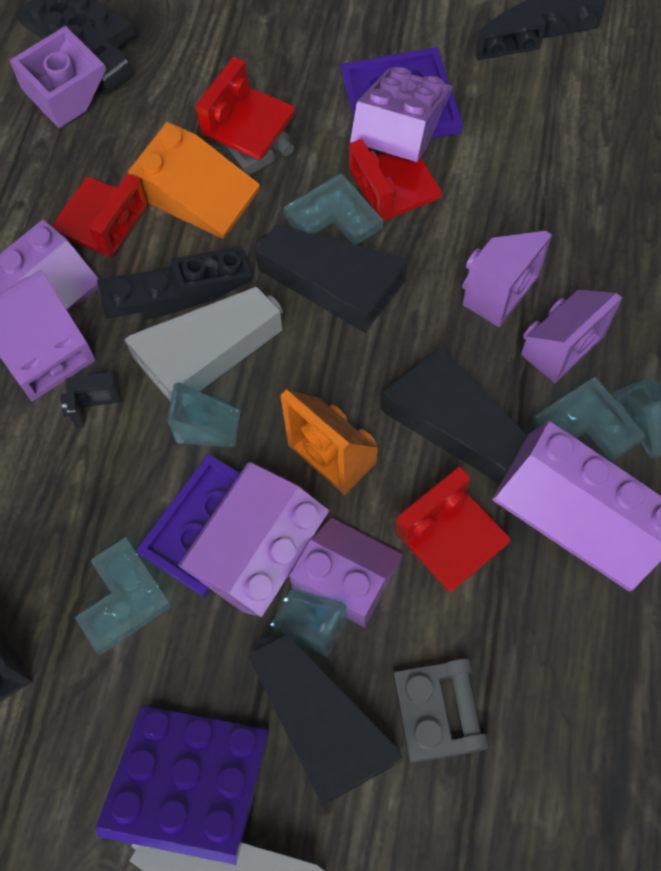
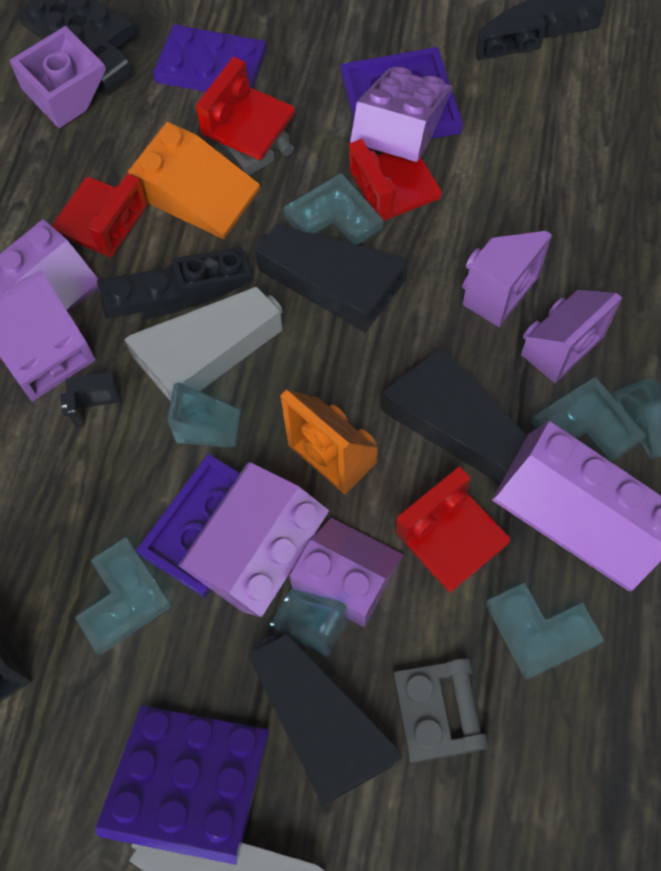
none -> dark purple plate [153,24,267,92]
none -> clear light blue plate [486,583,604,680]

